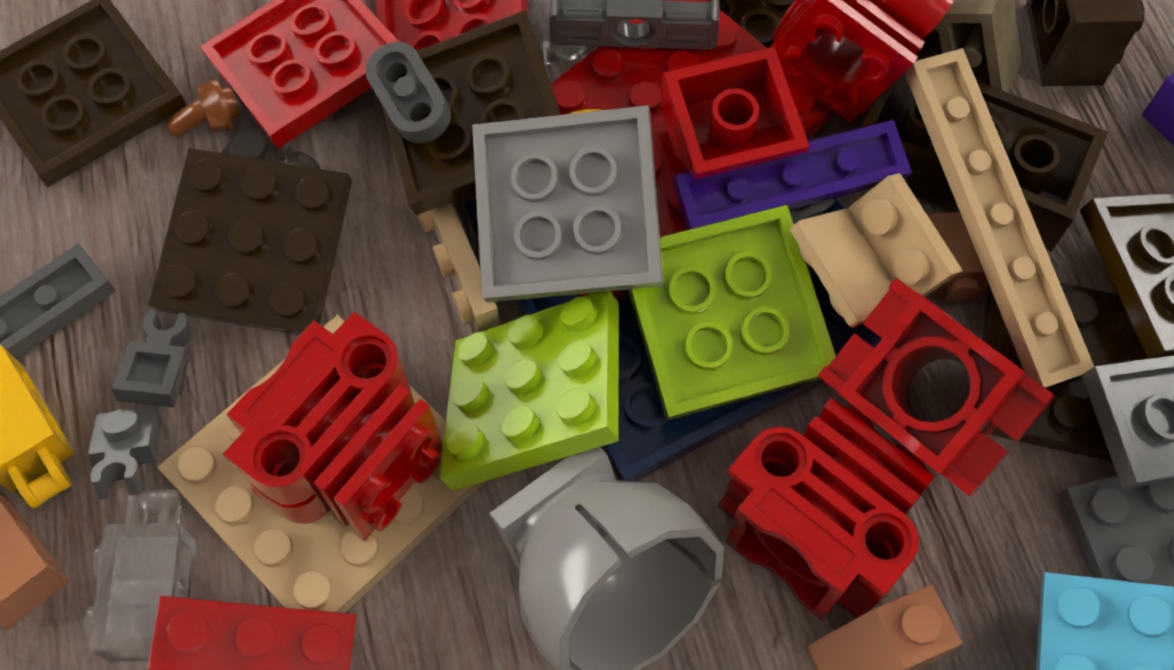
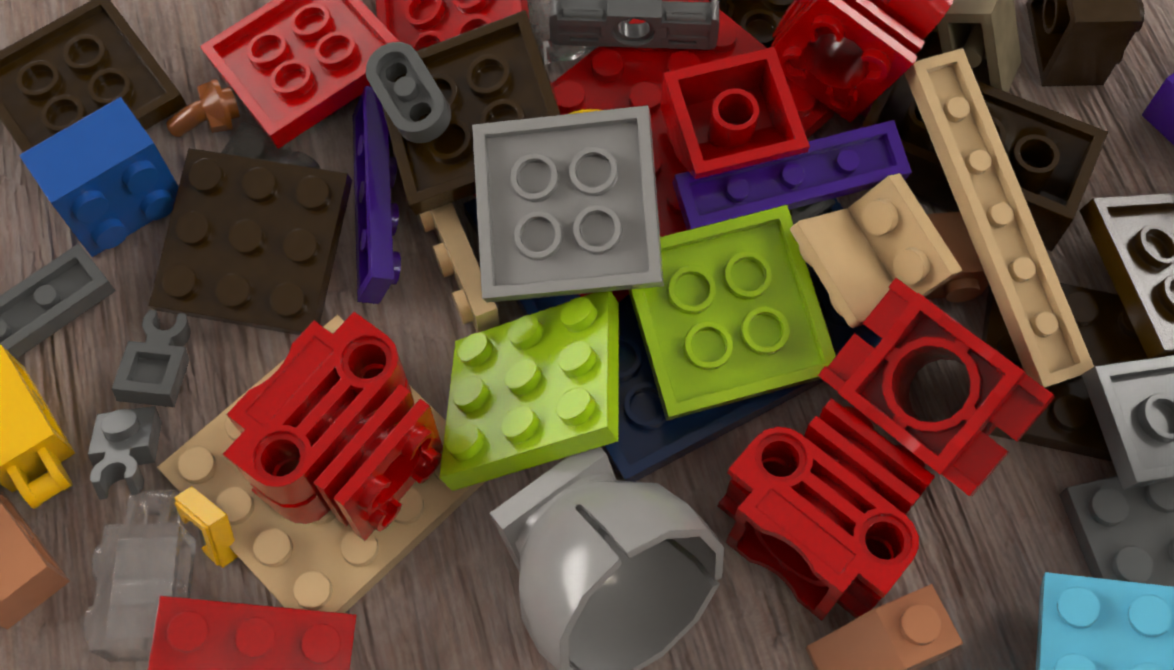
none -> blue brick [19,97,179,257]
none -> yellow tile [174,486,238,568]
none -> dark purple plate [352,86,401,304]

